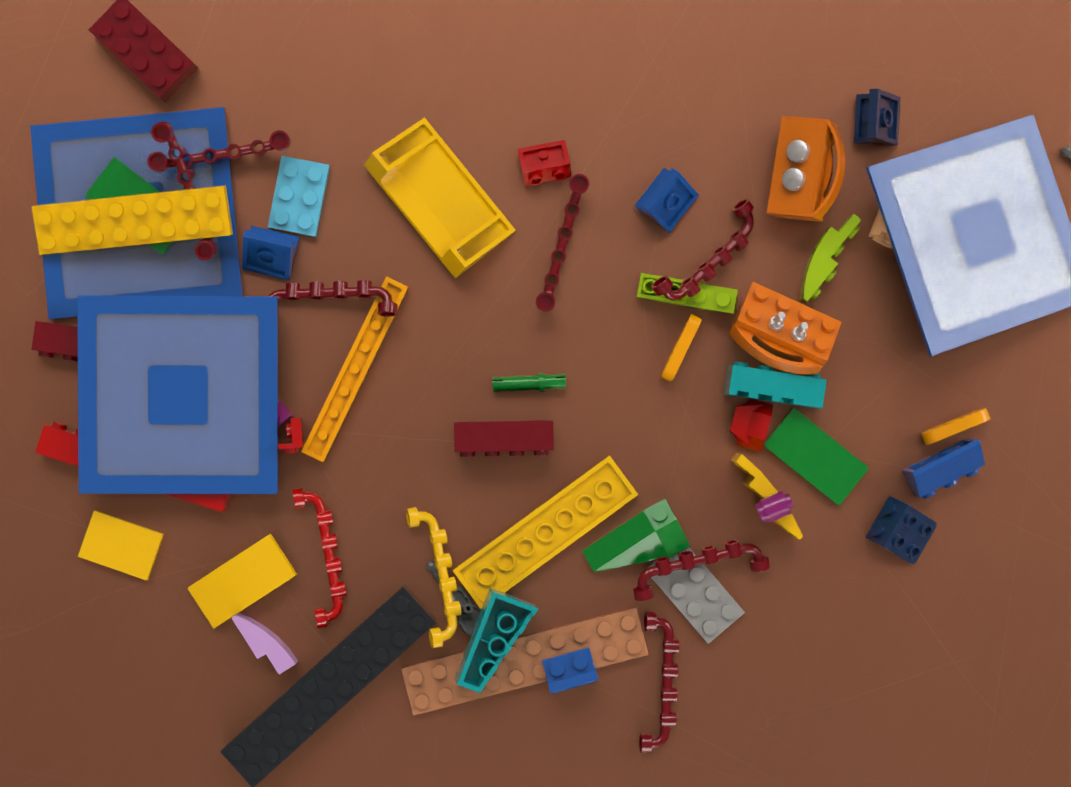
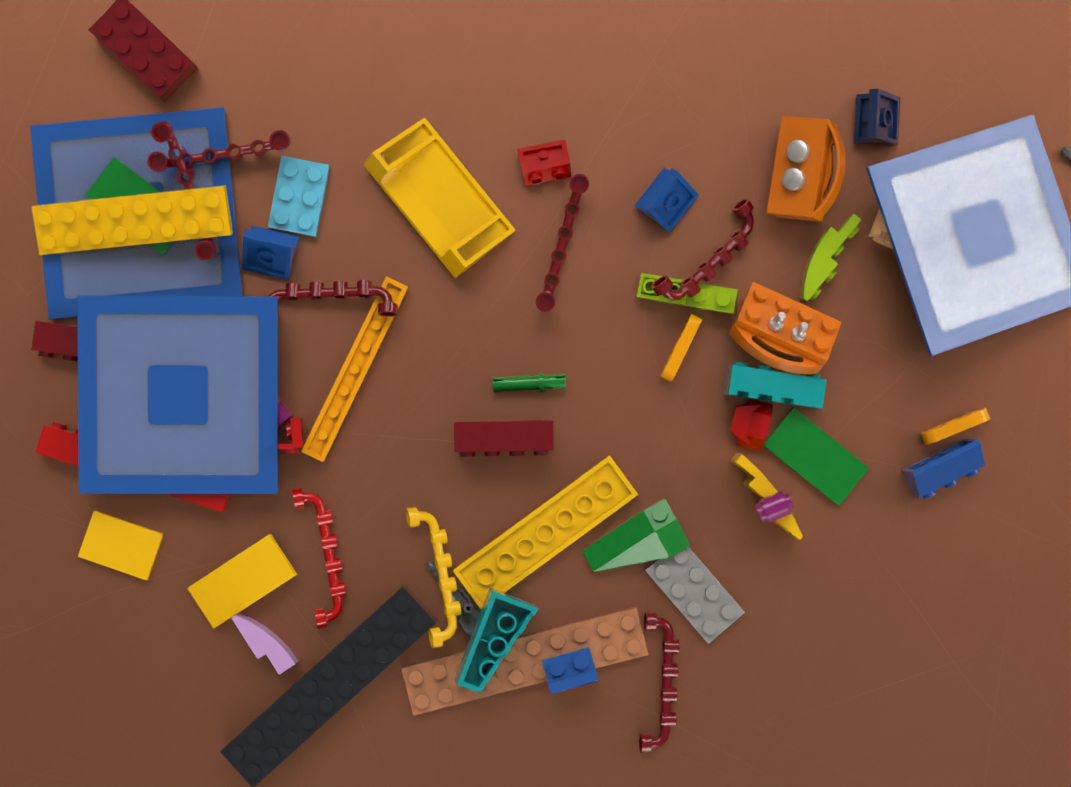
dark red bar [633,540,770,601] -> none
dark blue bracket [865,495,937,564] -> none

